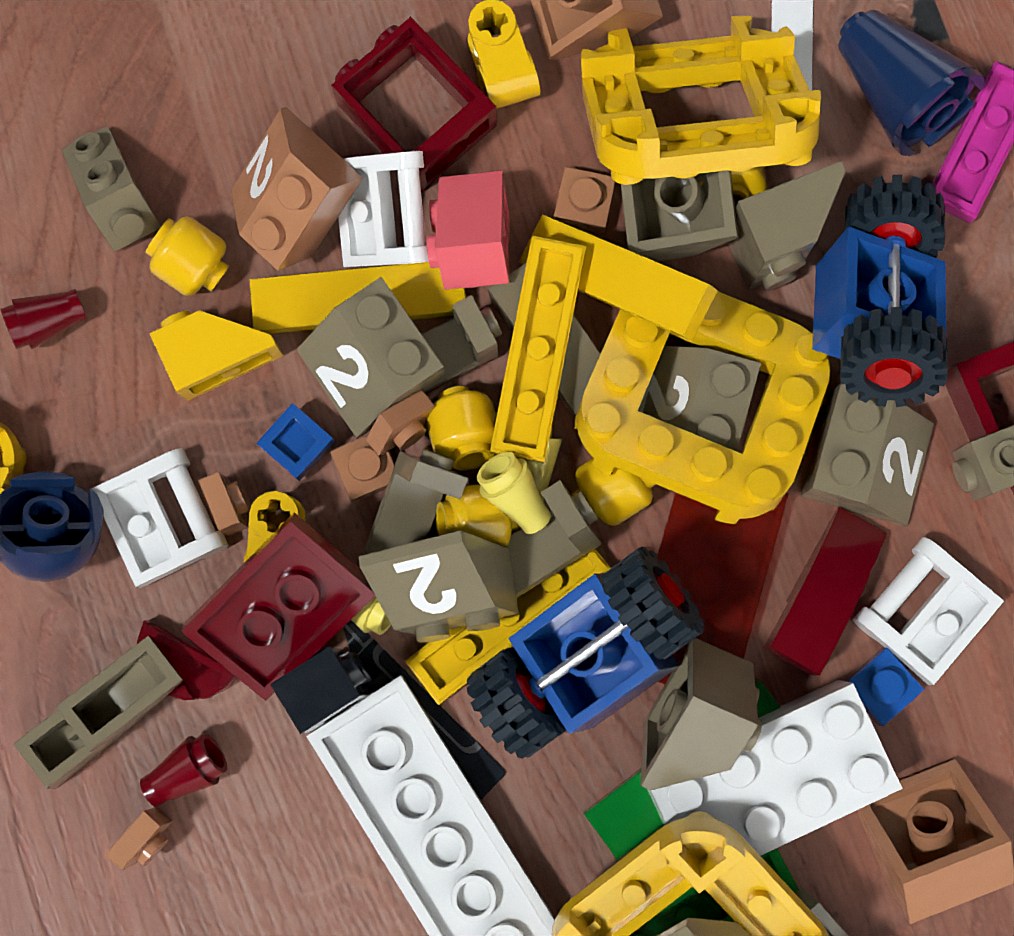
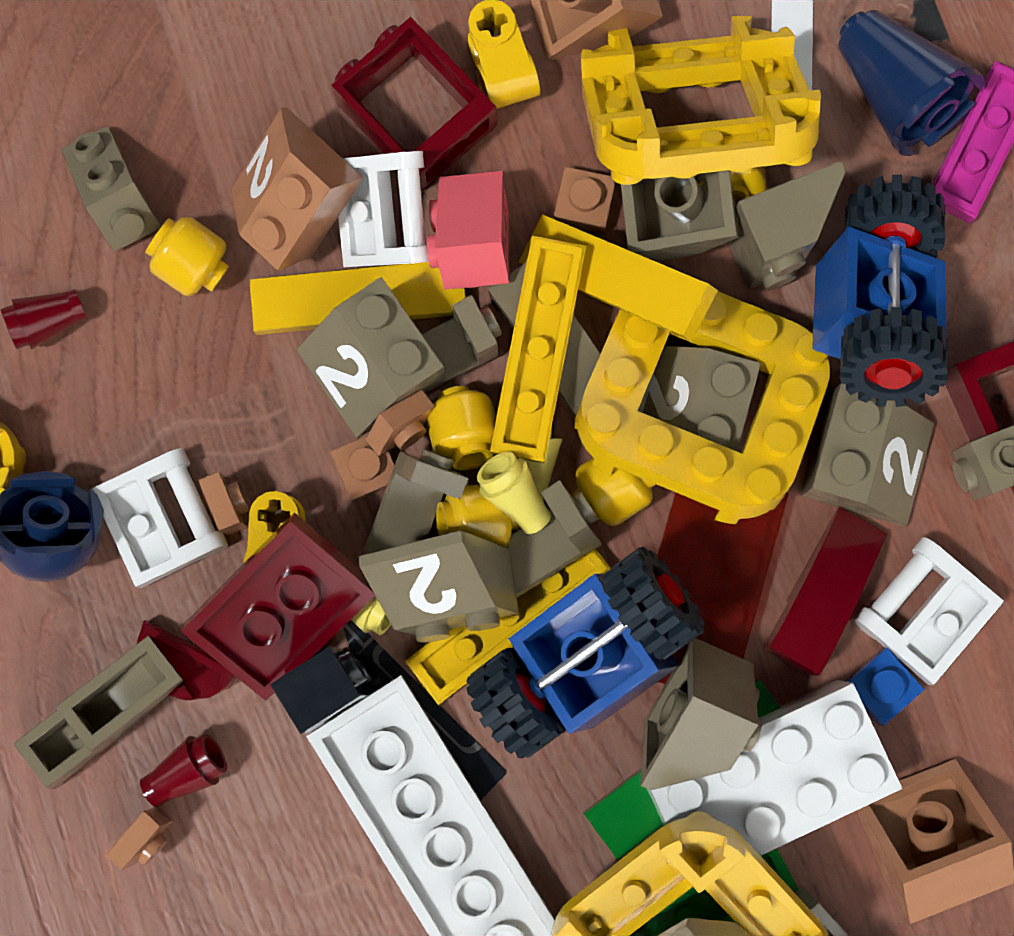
yellow slope [149,310,284,401] -> none
blue plate [256,403,335,481] -> none

